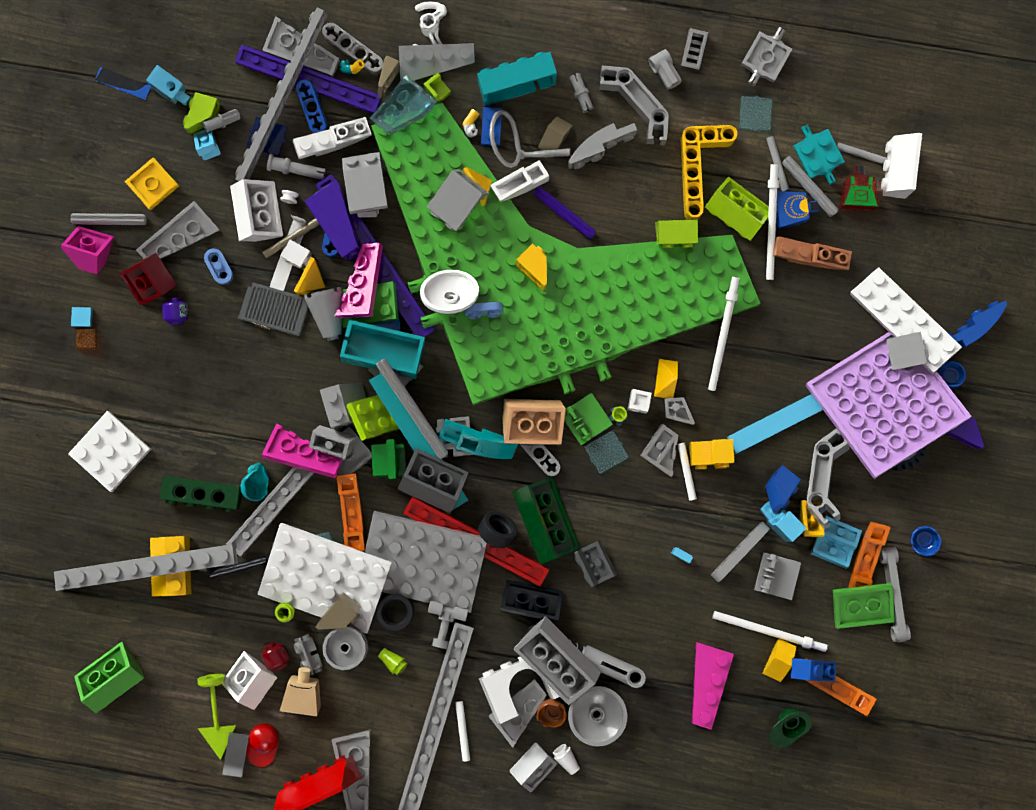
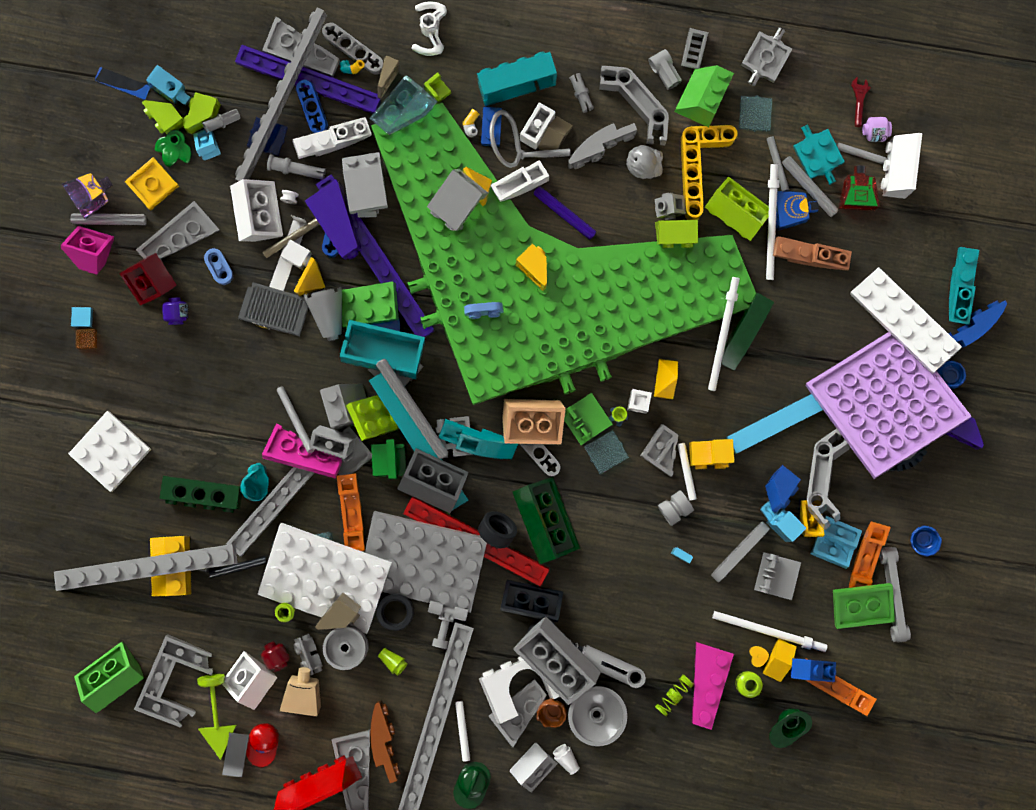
wing [335,243,383,318] -> none
light grey wing [399,43,475,84] -> none
white dish [420,270,479,314] -> none
dark grey bracket [574,540,617,587] -> none
light grey piece [664,397,695,425] -> none
light grey piece [886,332,927,370] -> none
none -> clear purple torso [62,173,113,219]
none -> light grey wedge [134,634,213,727]
none -> lime slope [142,100,184,134]
none -> green plate [155,130,191,167]
none -> light grey bar [277,387,314,453]
none -> dark orange slope [371,700,401,783]
none -> dark green piece [453,762,491,809]
none -> white brick [520,102,555,150]
none -> light grey hair [626,145,663,179]
none -> light grey brick [655,193,686,221]
none -> lime piece [655,674,694,717]
none -> light grey wheel [657,490,694,526]
none -> bright green slope [674,65,734,127]
none -> dark green slope [721,293,774,371]
none -> lime head [735,671,763,698]
none -> yellow piece [749,646,769,667]
none -> dark red piece [851,77,870,127]
none -> lavender head [862,117,892,142]
none -> teal slope [949,247,979,325]

